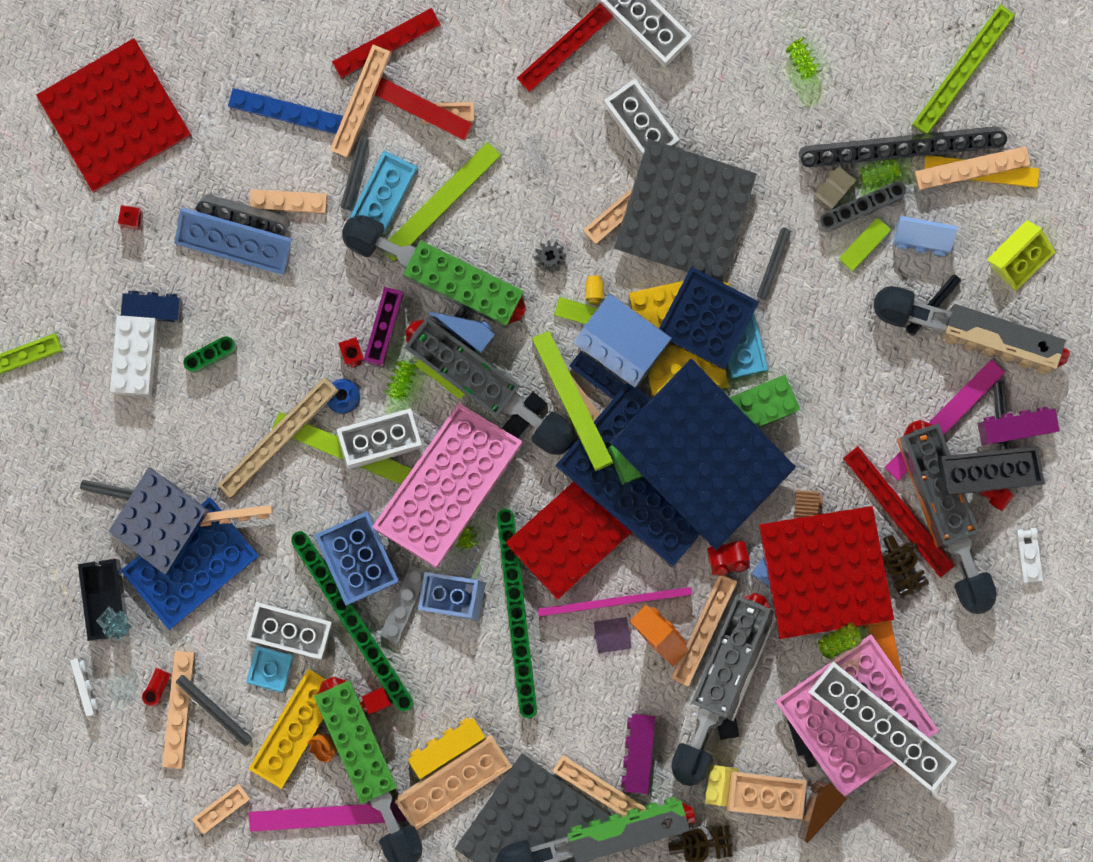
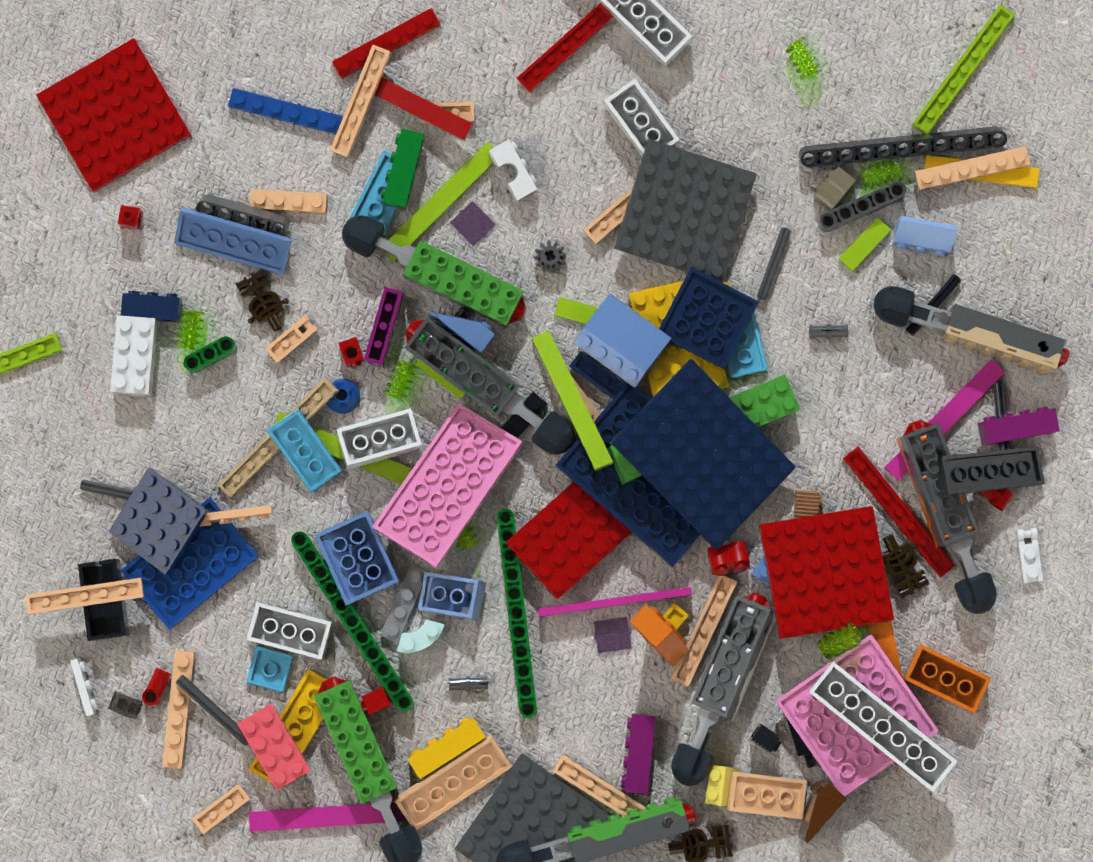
clear light blue brick [96,606,132,641] -> none
orange hair [307,734,337,762] -> none
dark grey axle [340,136,369,210] -> none
yellow brick [585,276,604,305] -> none
black plate [718,718,739,740] -> none
neon yellow slope [987,220,1056,291] -> none
none -> light nougat plate [25,578,144,615]
none -> clear smoke bracket [108,691,143,719]
none -> clear neon green piece [175,310,205,351]
none -> dark brown torso [235,268,289,332]
none -> coral brick [237,703,312,791]
none -> light nougat plate [265,315,319,364]
none -> medium azure tile [267,408,342,493]
none -> green brick [381,129,425,210]
none -> light aqua brick [397,619,445,653]
none -> dark grey pin [449,676,488,691]
none -> clear purple piece [450,201,496,246]
none -> white arch [488,139,538,201]
none -> yellow plate [663,603,689,630]
none -> black brick [749,724,782,752]
none -> dark grey pin [809,324,848,339]
none -> orange brick [903,644,991,713]

